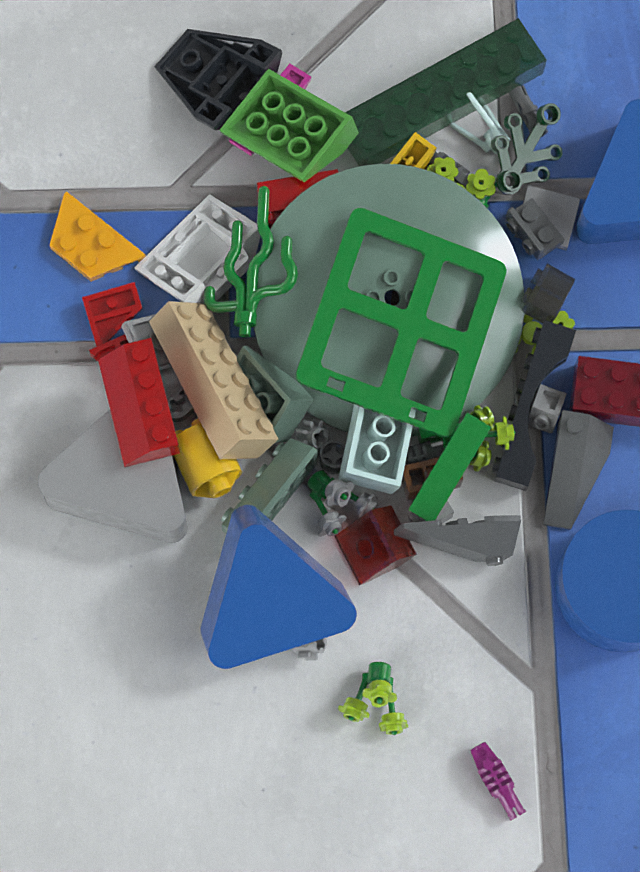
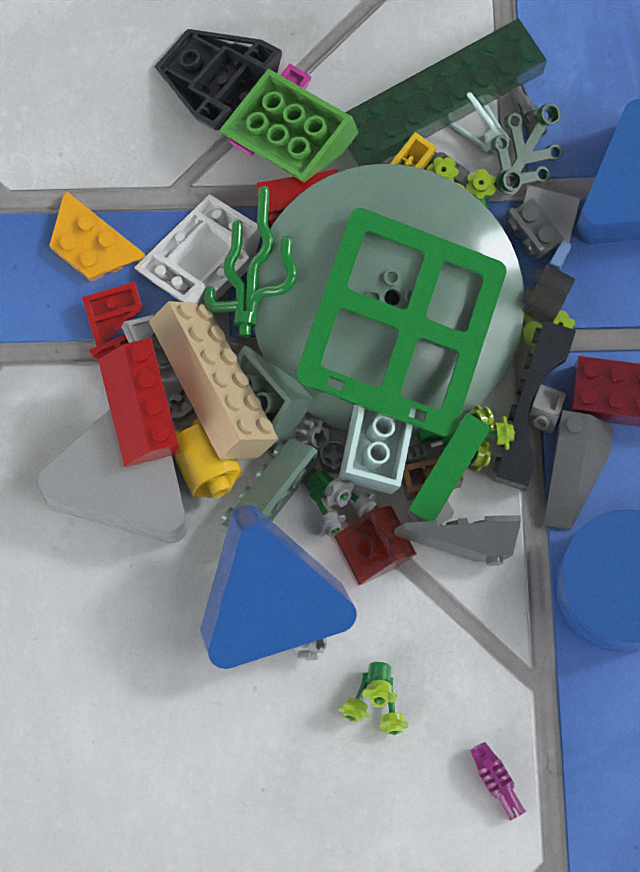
none -> medium blue tile [547,240,572,276]

